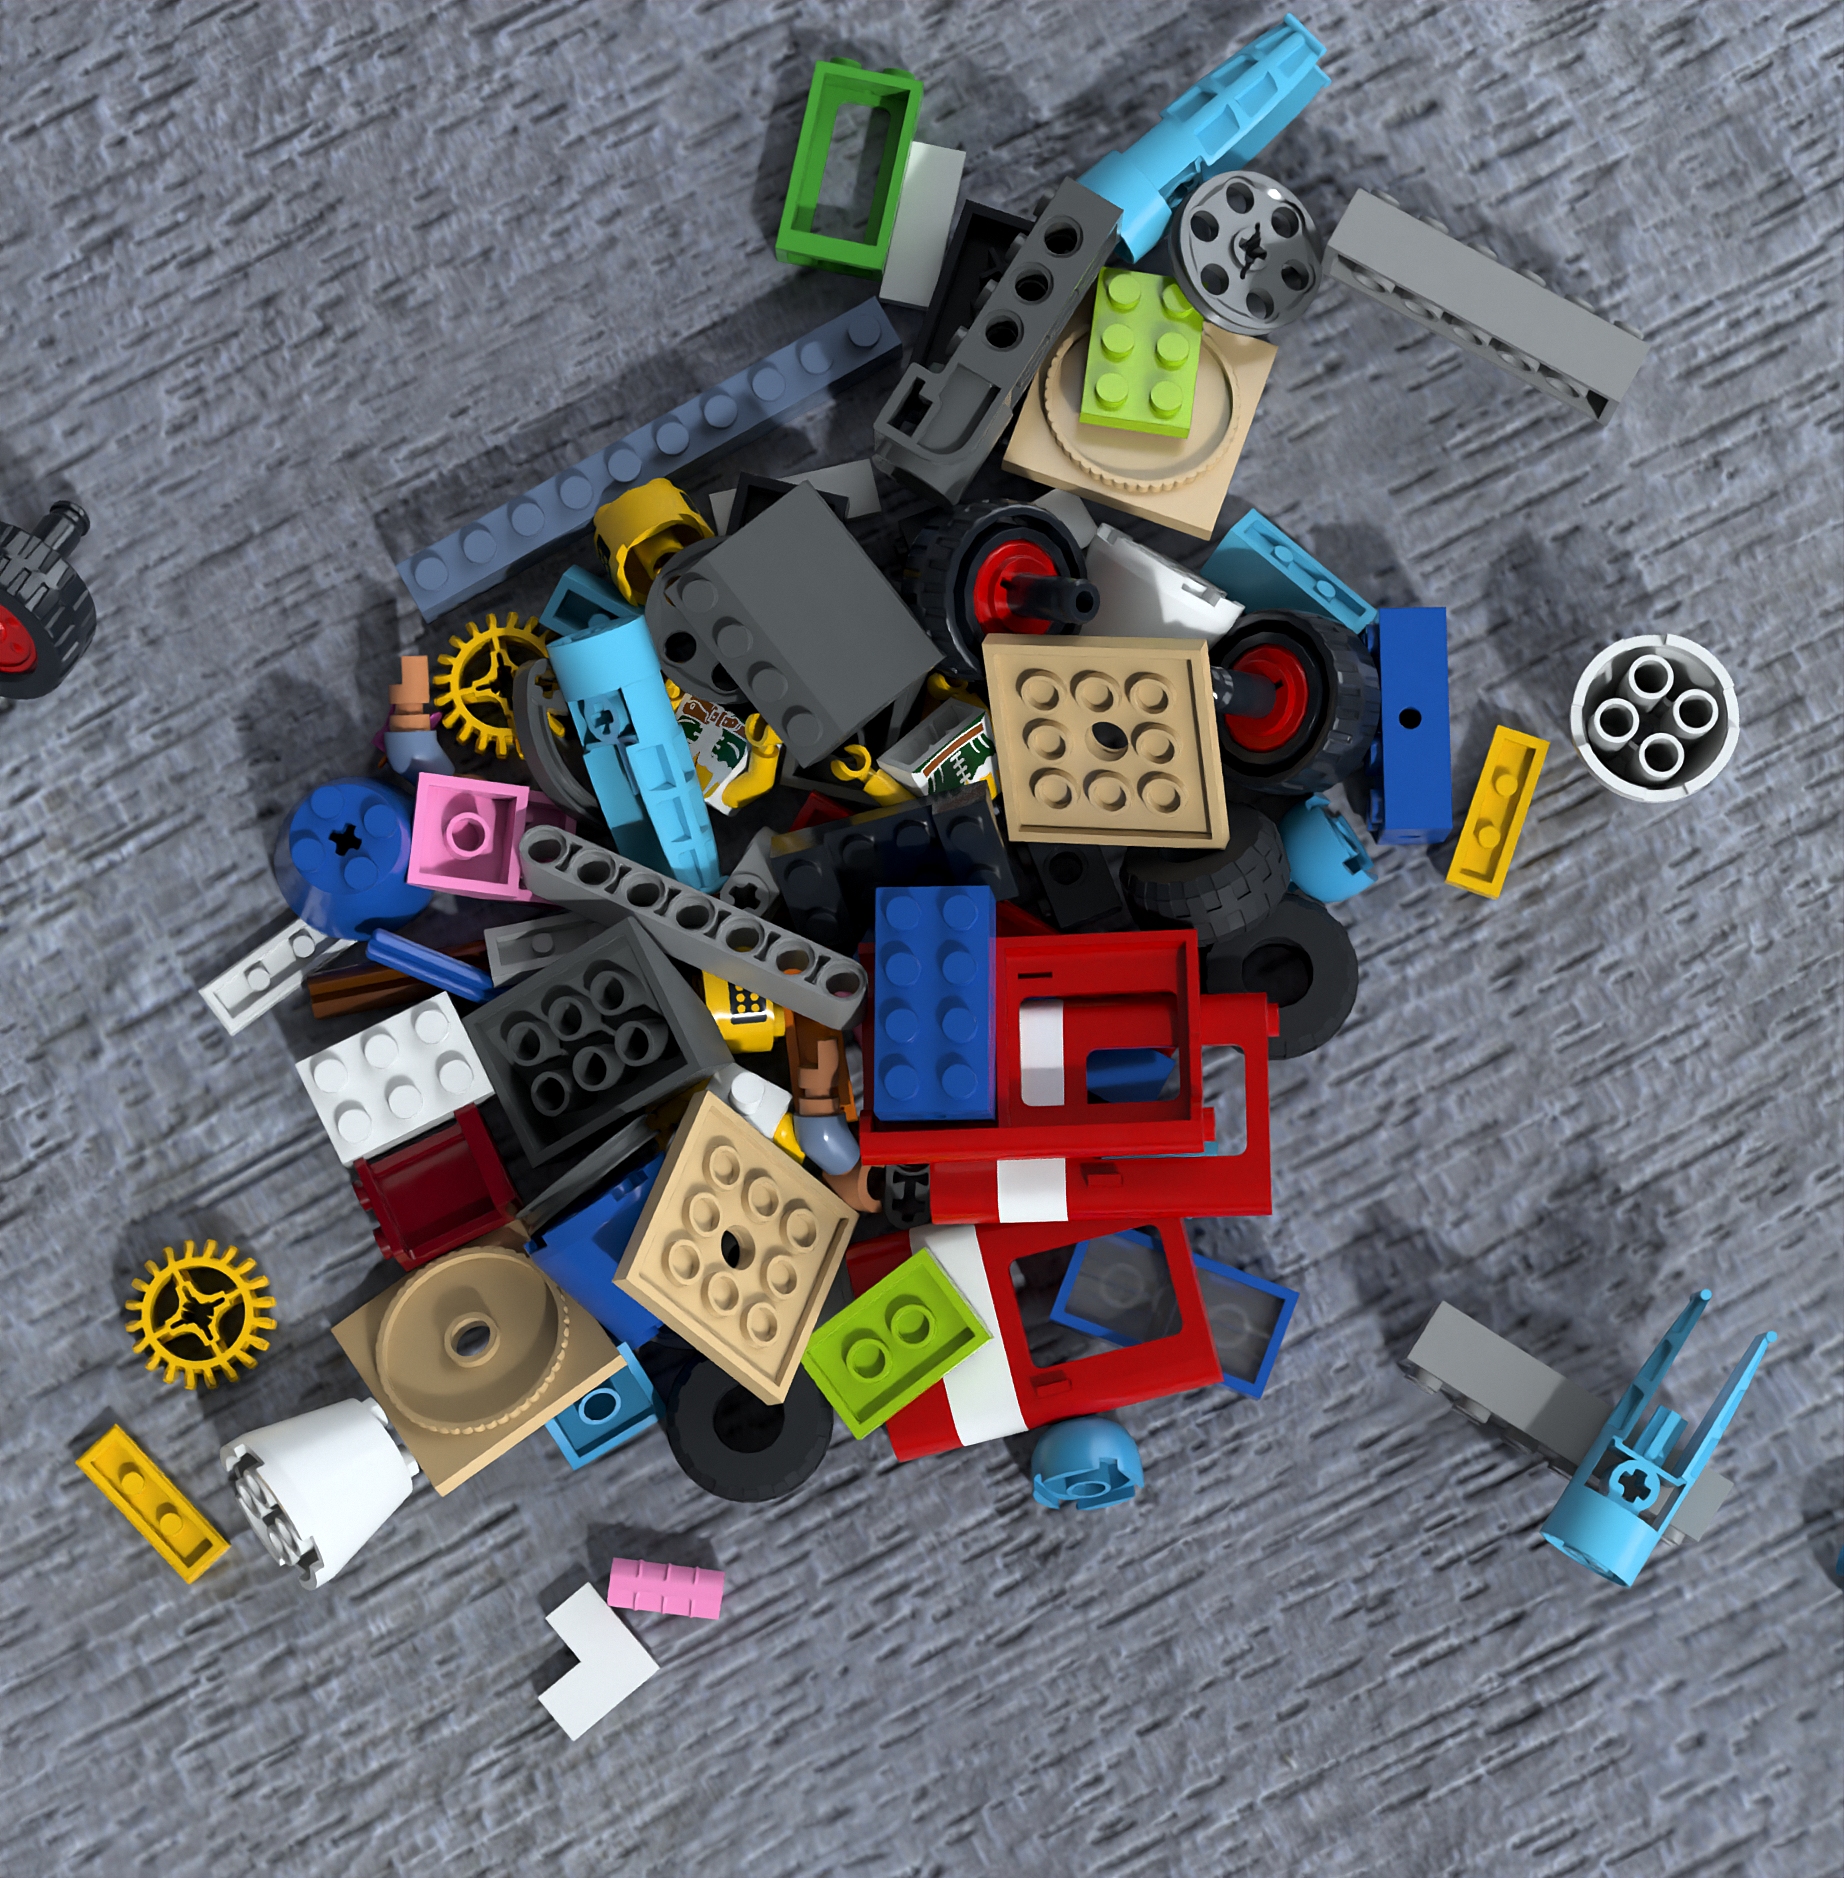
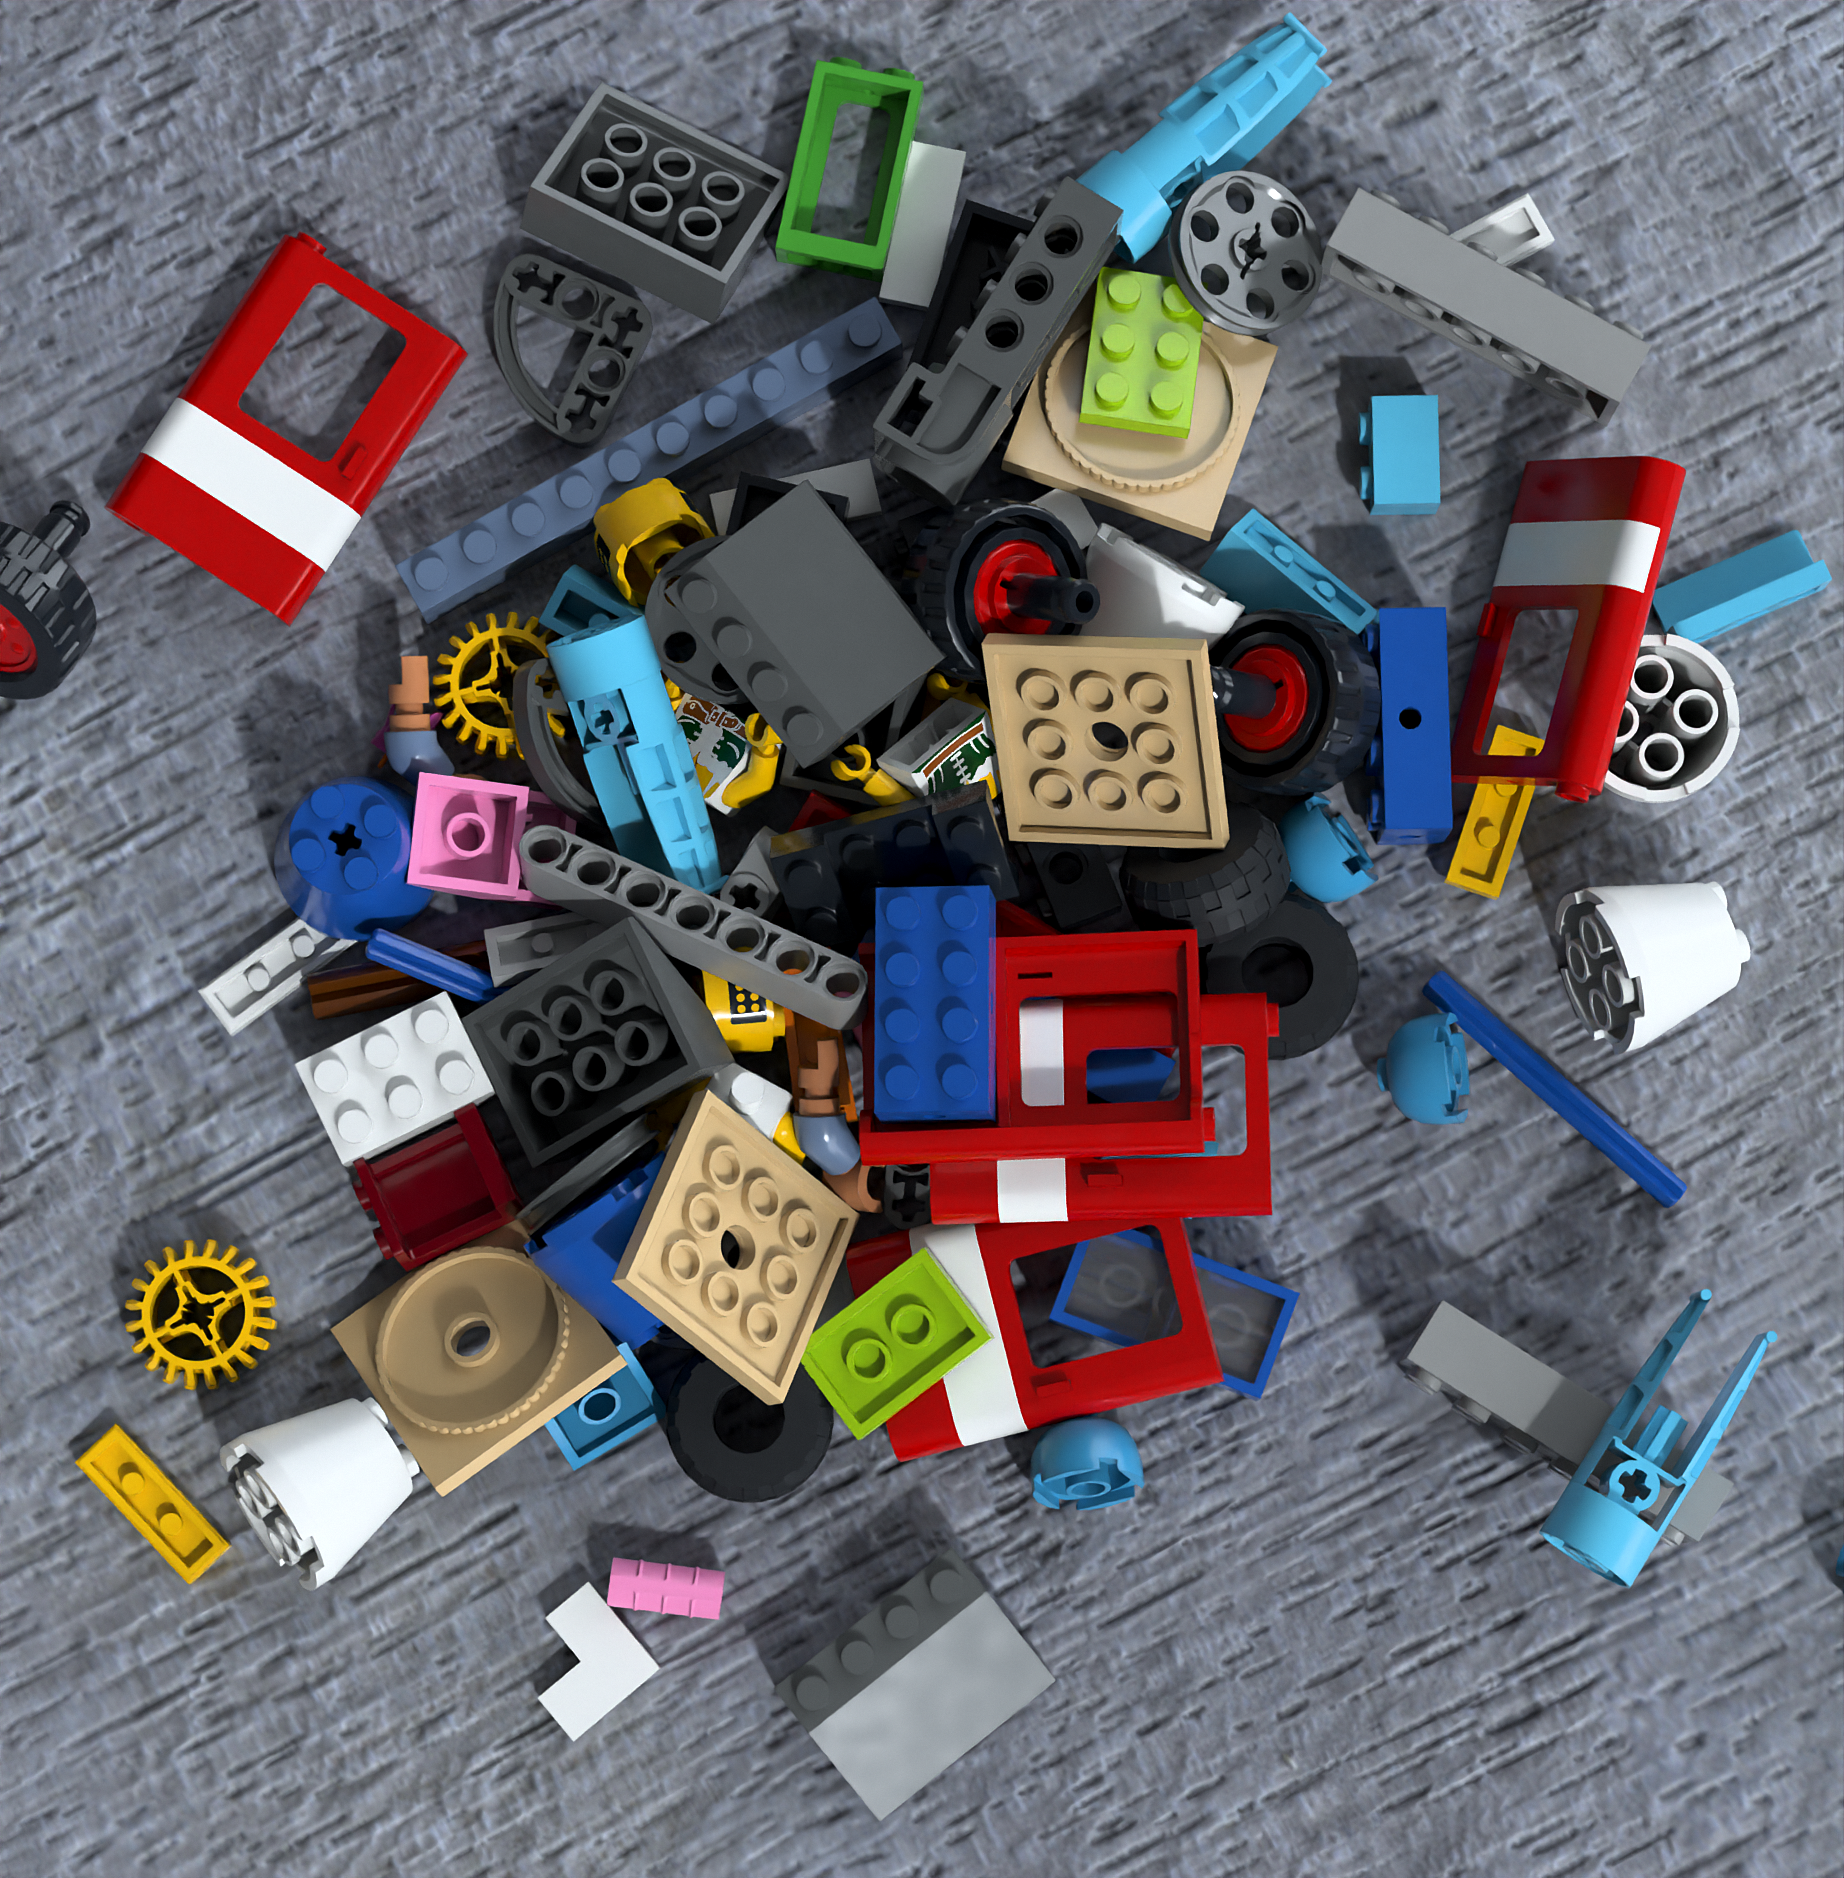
none -> red piece [104,231,468,627]
none -> dark grey beam [493,253,653,449]
none -> dark grey slope [520,82,791,325]
none -> slope [774,1547,1056,1821]
none -> medium azure brick [1358,395,1441,515]
none -> dark azure cylinder [1377,1012,1470,1125]
none -> blue axle [1422,970,1687,1208]
none -> white tile [1449,193,1555,268]
none -> red piece [1450,456,1686,803]
none -> white cone [1555,881,1750,1054]
none -> medium azure panel [1651,530,1832,644]

